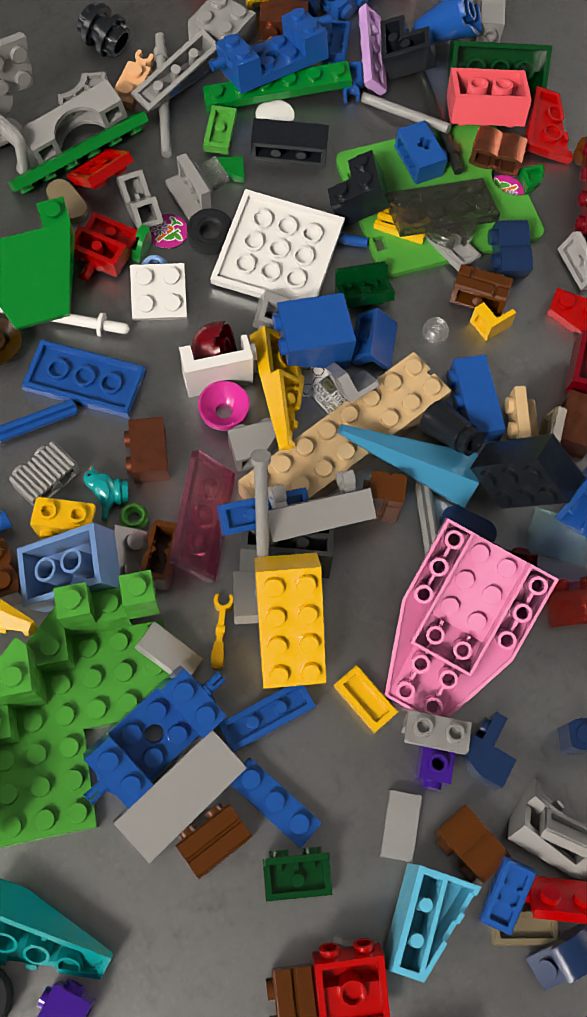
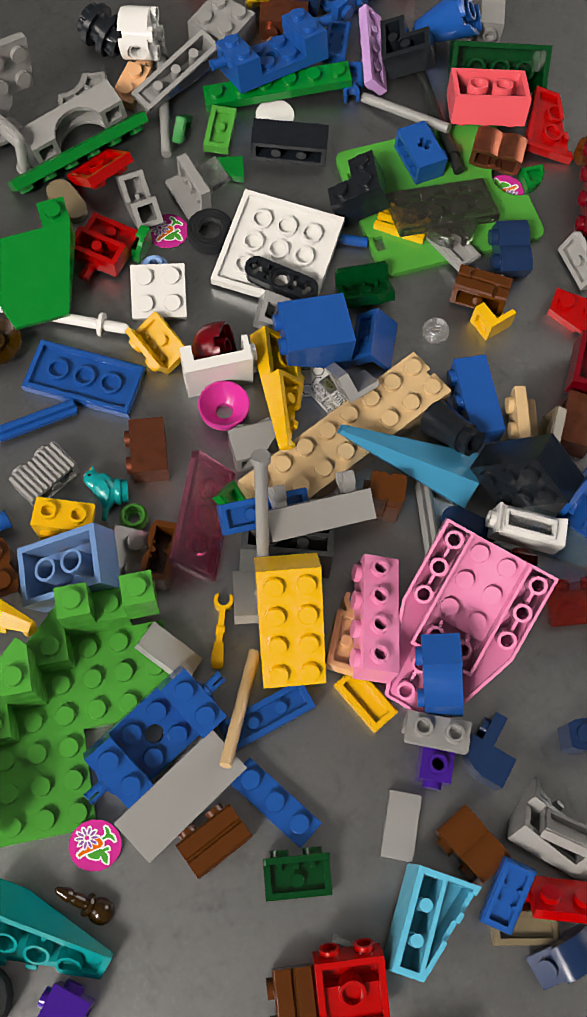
none -> dark brown bar [55,886,115,926]
none -> sticker [68,819,122,871]
none -> white brick [117,5,164,61]
none -> yellow bracket [125,311,186,375]
none -> green tile [172,113,193,144]
none -> green tile [212,480,246,505]
none -> tan bar [219,649,260,768]
none -> black beam [245,256,318,300]
none -> light nougat plate [325,592,354,677]
none -> bright pink brick [349,554,400,684]
none -> blue brick [415,633,464,717]
none -> white window [485,502,568,555]

